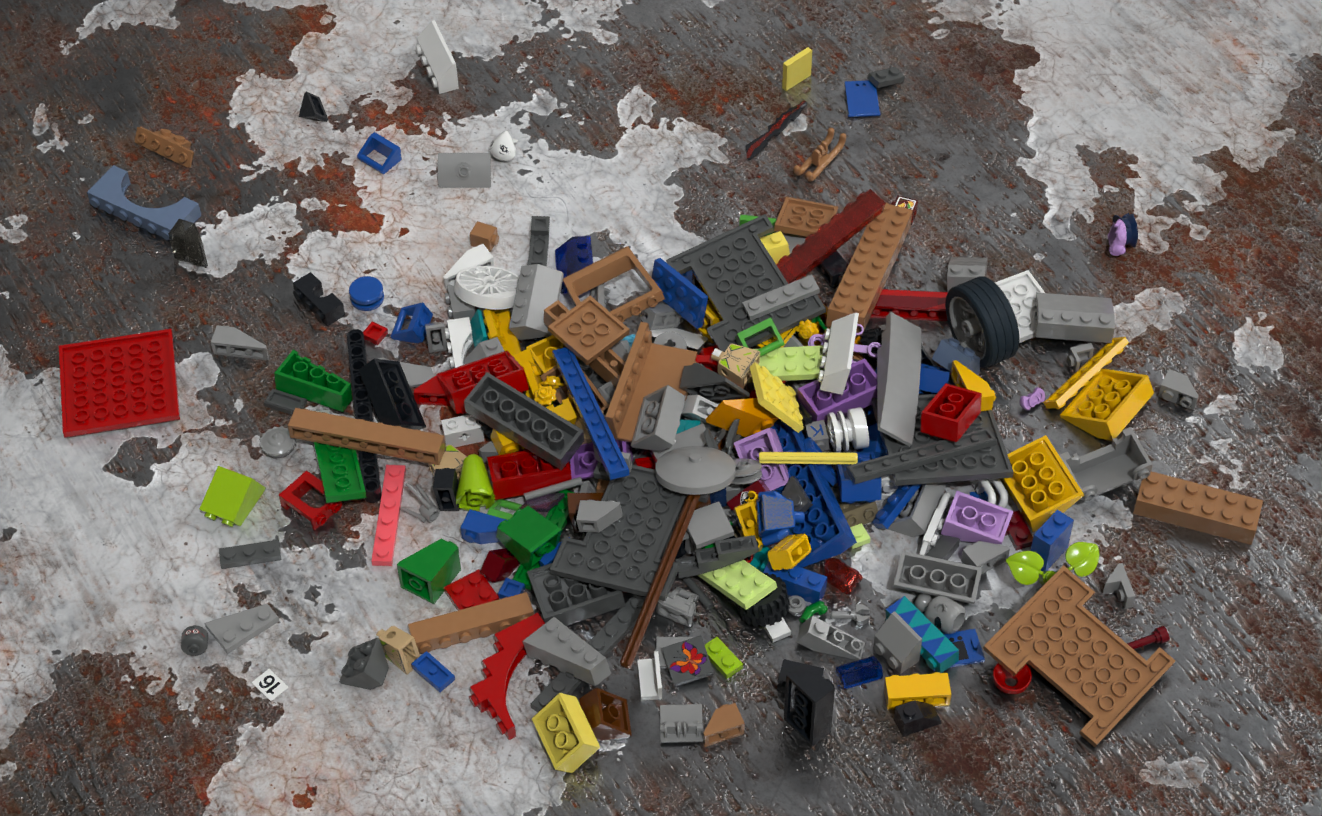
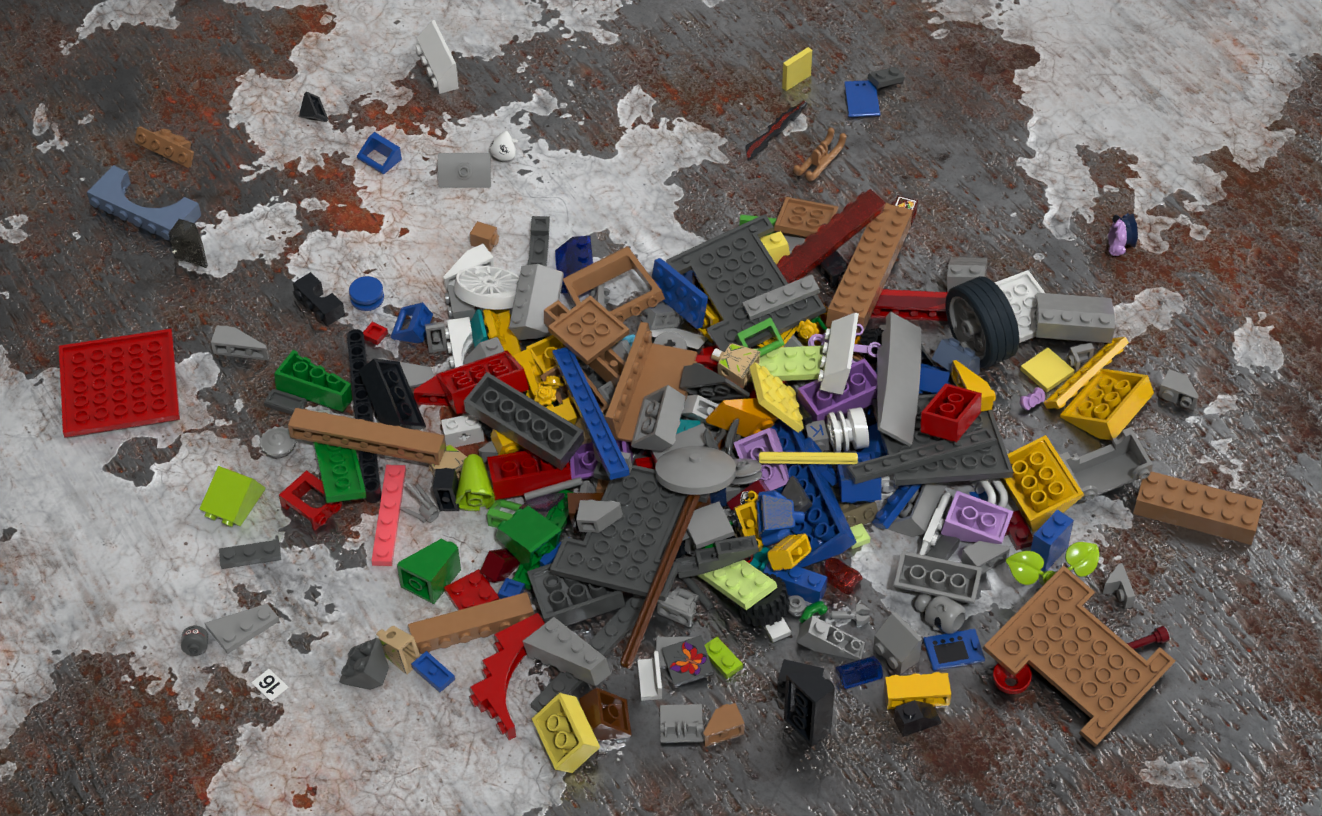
blue slope [460,509,508,544] -> none
teal brick [885,596,959,673] -> none
none -> light yellow tile [1020,348,1075,393]

